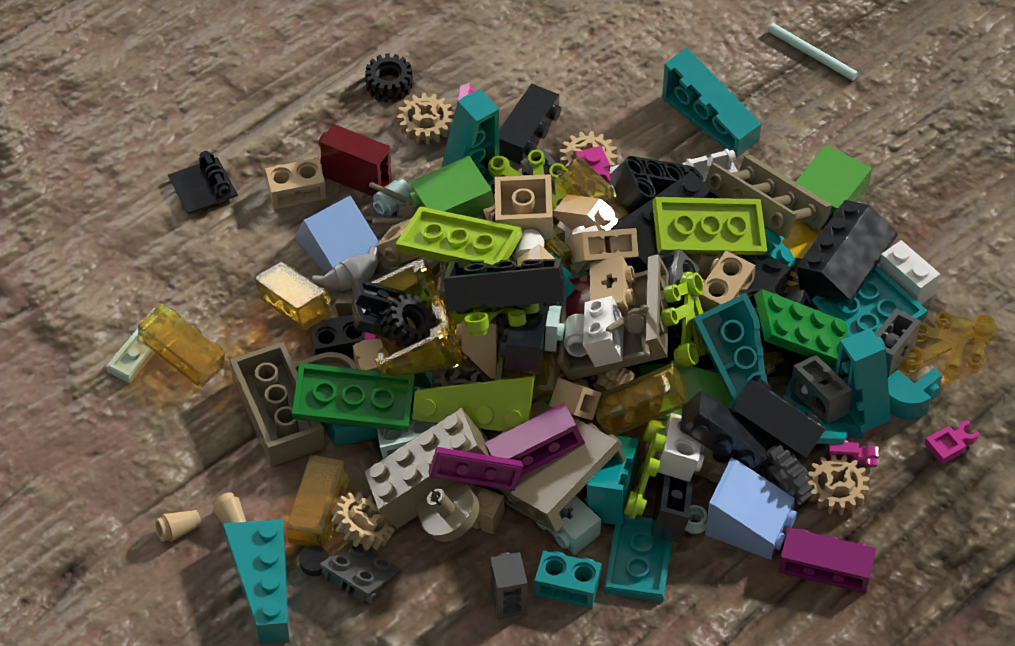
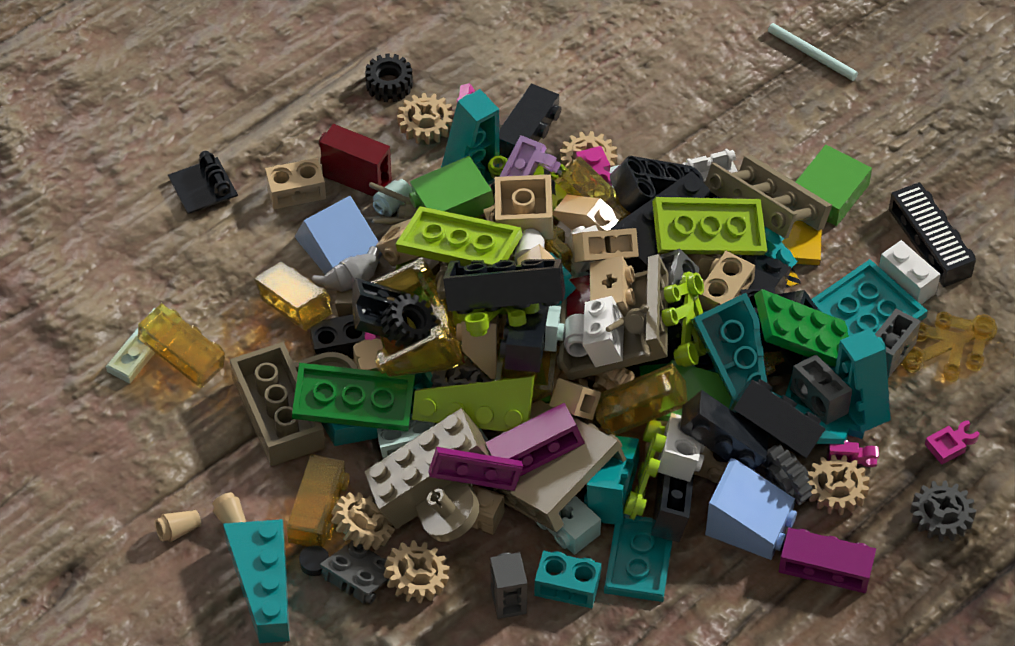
teal wedge [662,48,761,157] -> none
light aqua plate [685,505,708,534] -> none
black slope [797,200,898,304] -> none
teal brick [888,368,942,420] -> none
none -> tan gear [384,540,450,603]
none -> lavender plate [499,135,561,177]
none -> black brick [888,182,976,288]
none -> dark grey gear [910,481,976,542]

